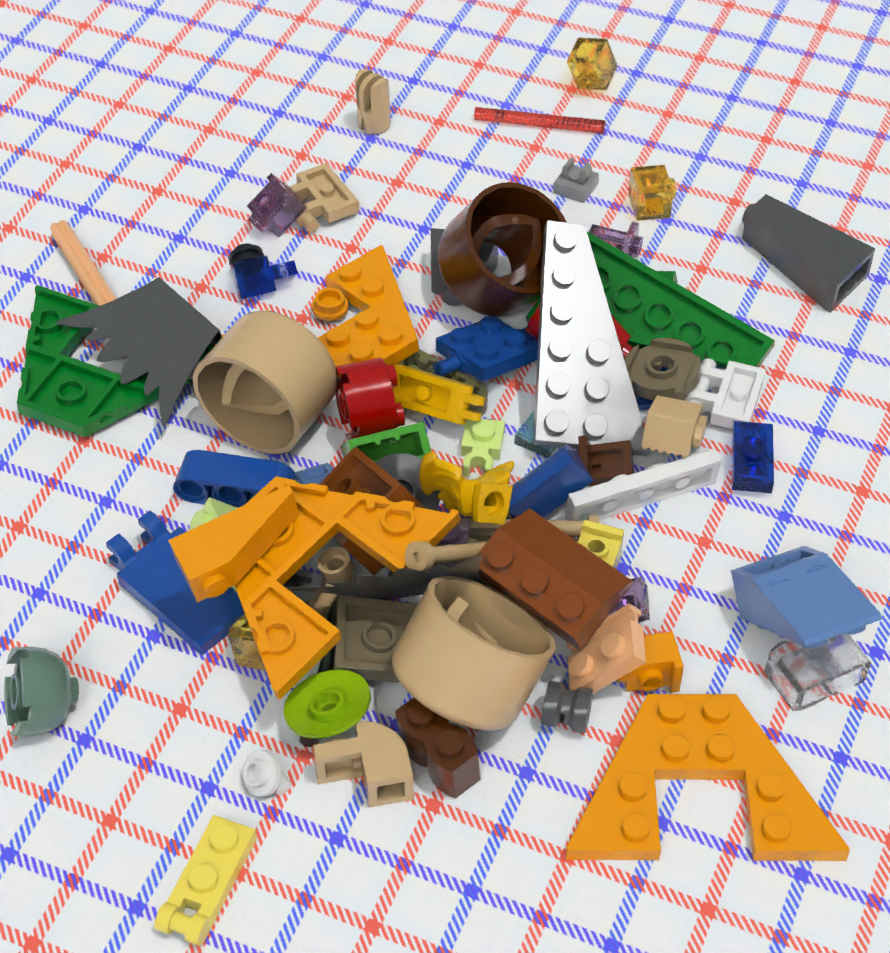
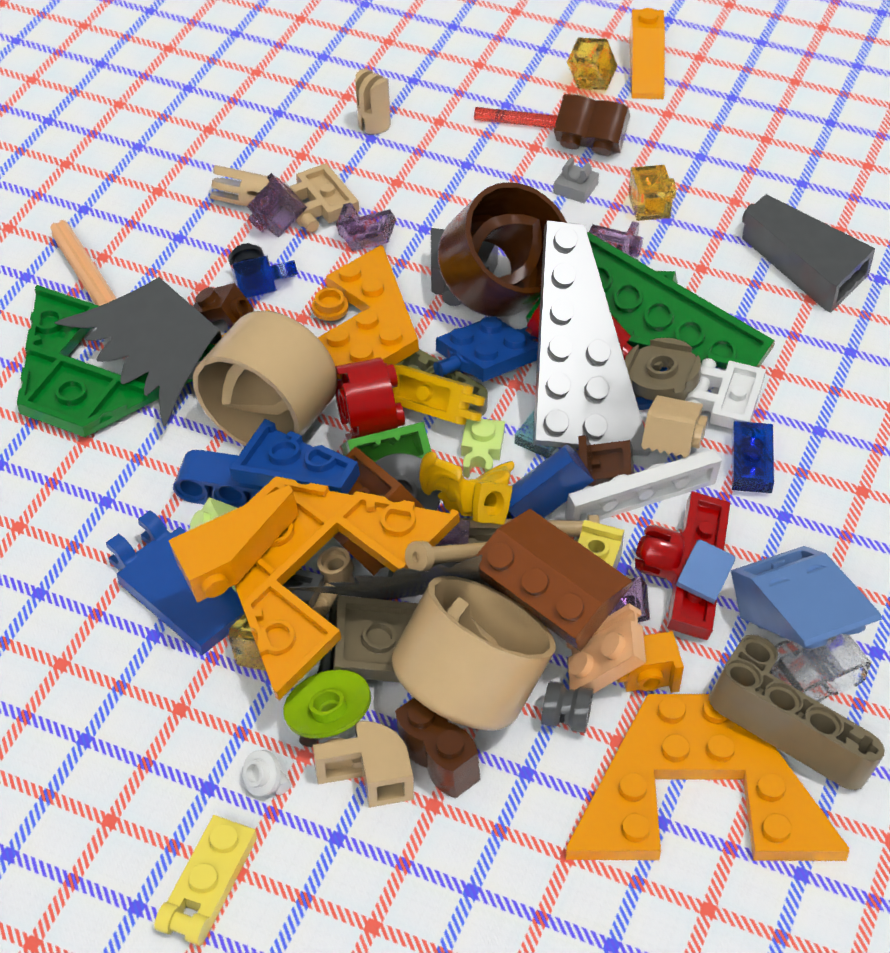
sand green cylinder [4,647,79,736] -> none
none -> reddish brown bracket [193,283,254,328]
none -> tan arm [210,165,276,210]
none -> blue wing [229,419,360,494]
none -> clear purple bracket [336,202,396,251]
none -> reddish brown brick [553,94,630,156]
none -> light orange slope [629,8,665,99]
none -> red plate [635,491,731,640]
none -> medium blue slope [675,540,736,604]
none -> dark tan beam [709,635,885,790]

